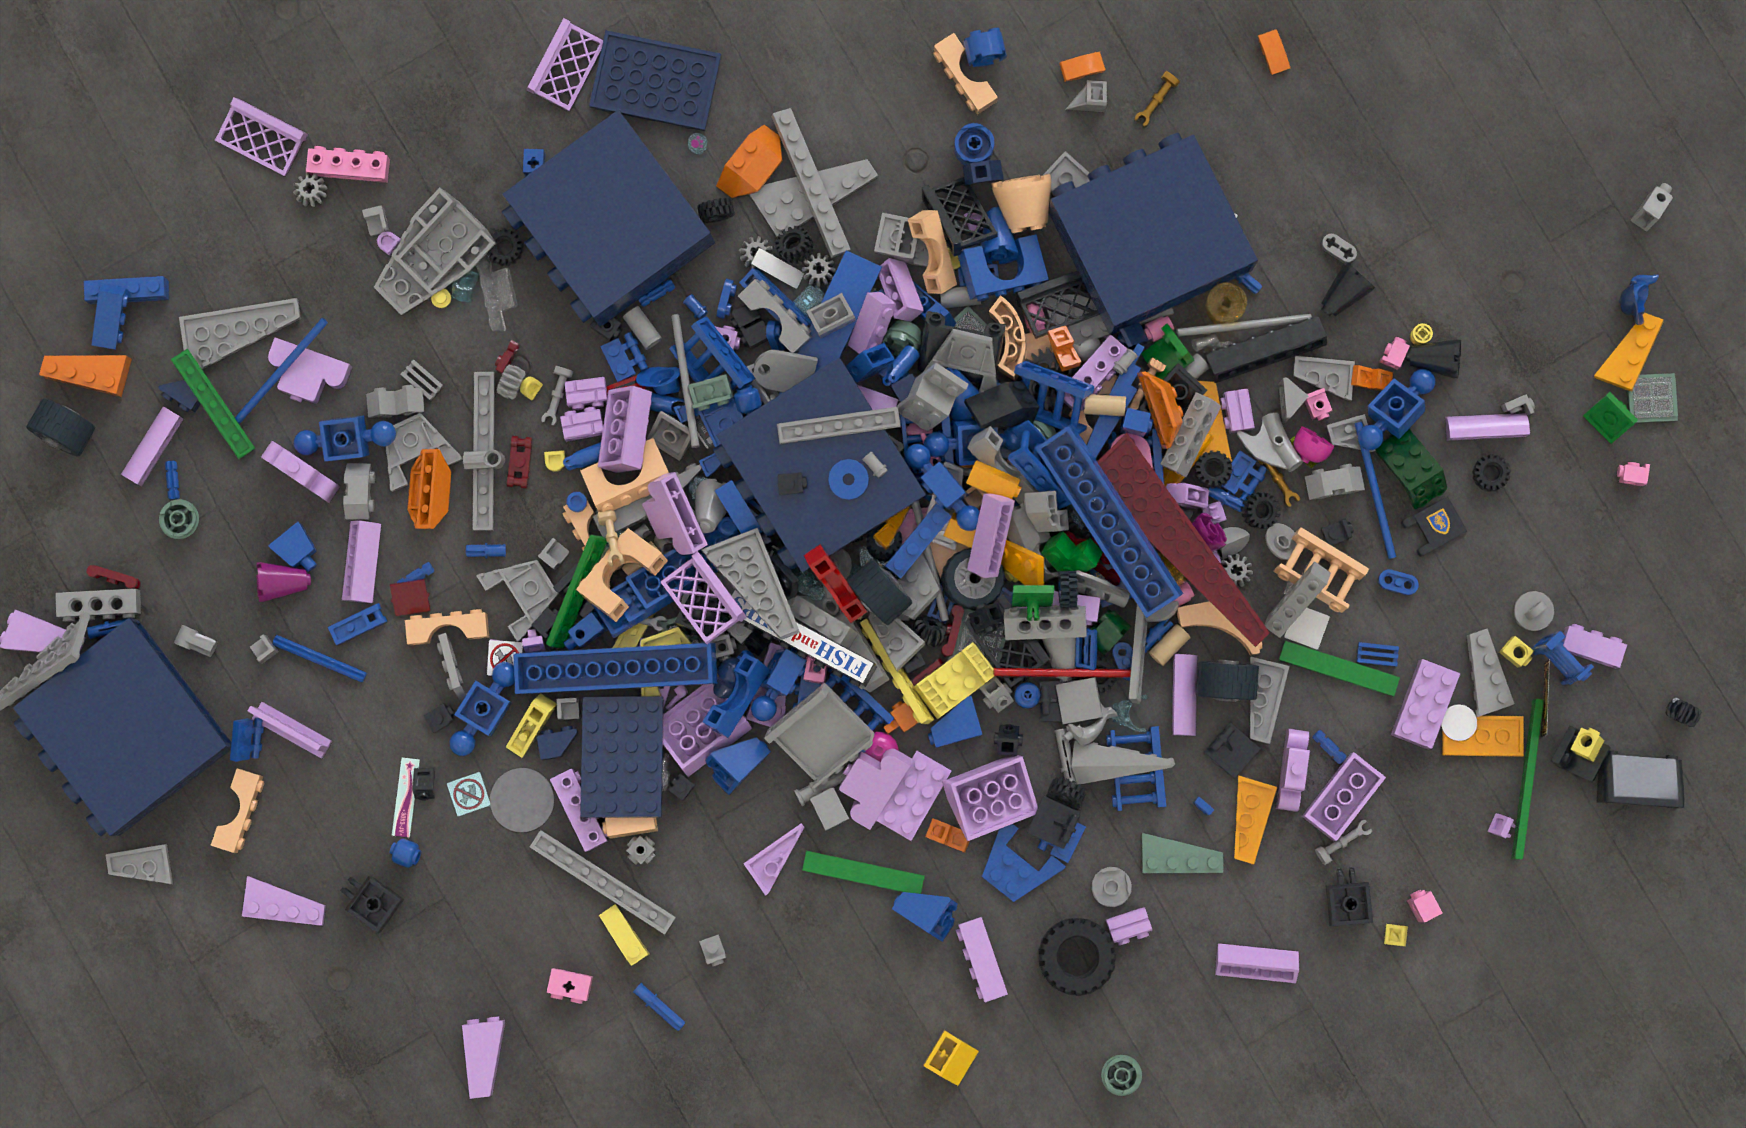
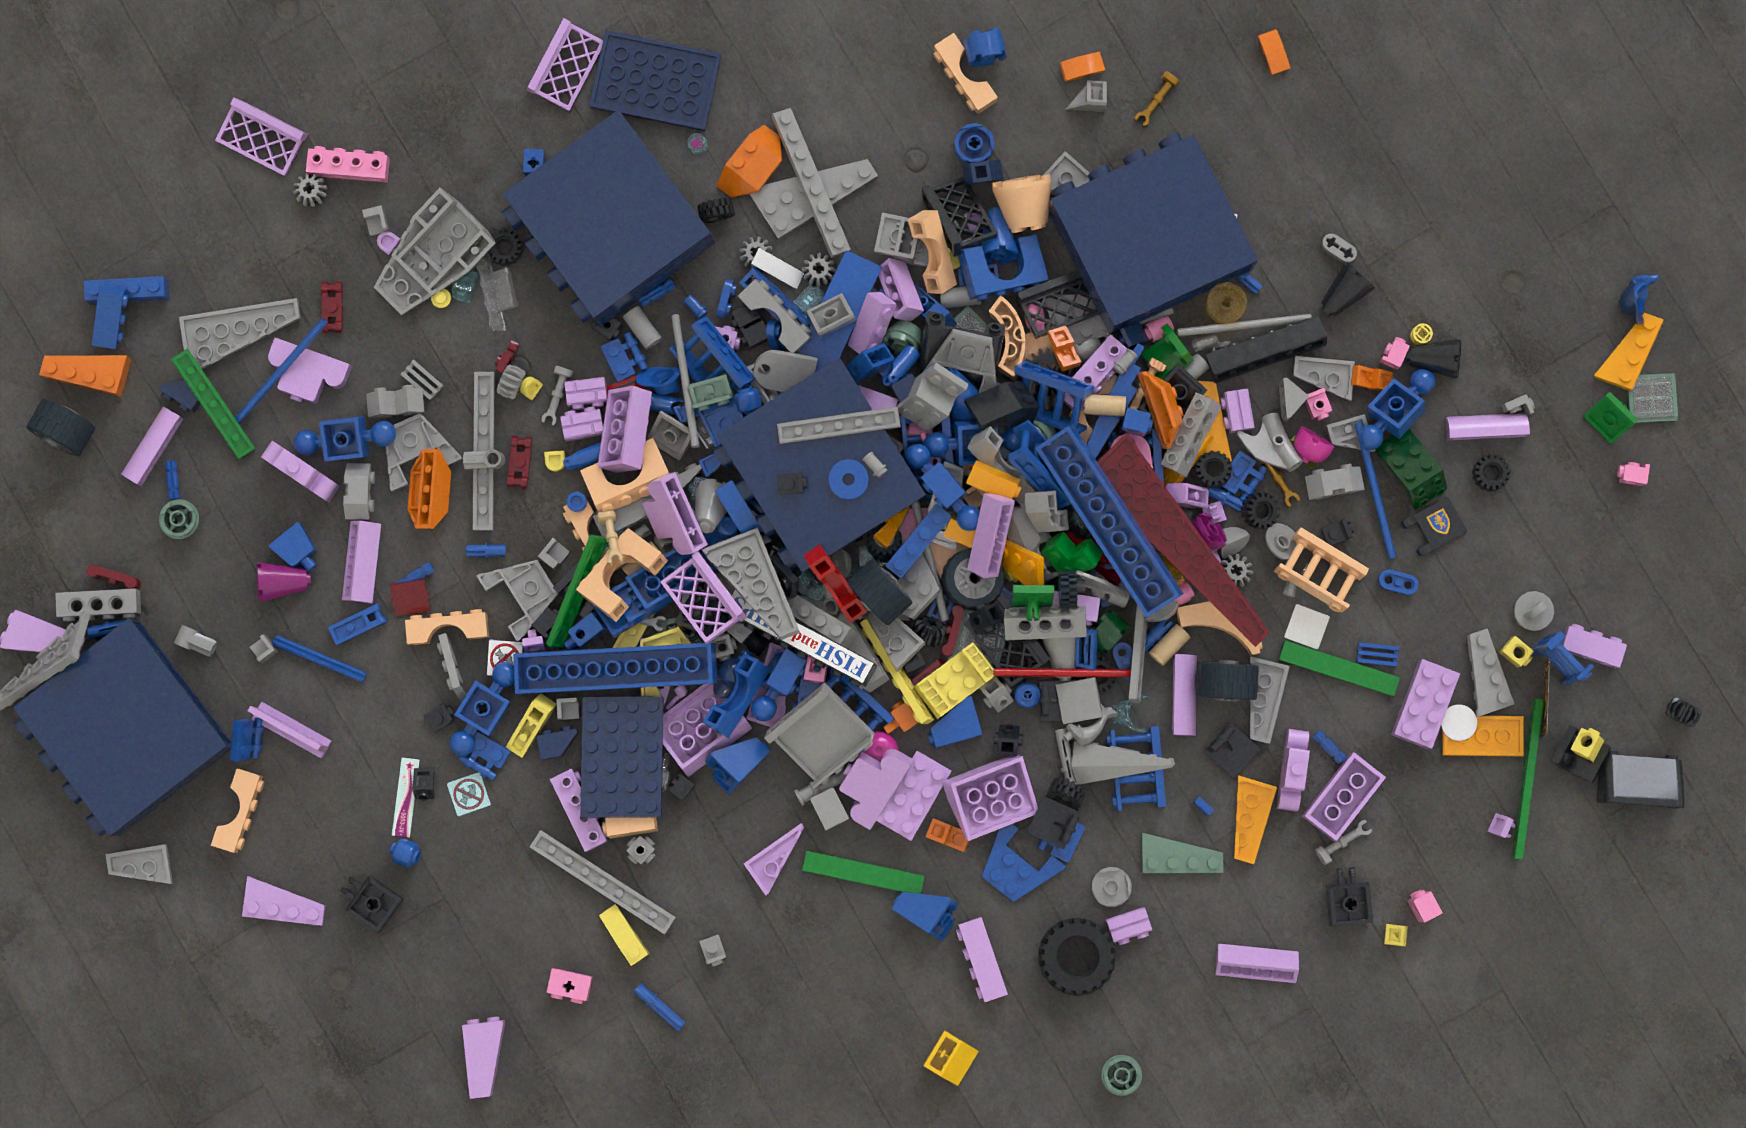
flat silver sticker [490,768,554,832] -> none
black tyre [775,226,814,264] -> none
light grey brick [1265,561,1331,638] -> none
light grey torso [1630,183,1673,232] -> none
none -> dark red plate [321,282,343,333]
none -> blue plate [459,731,511,781]

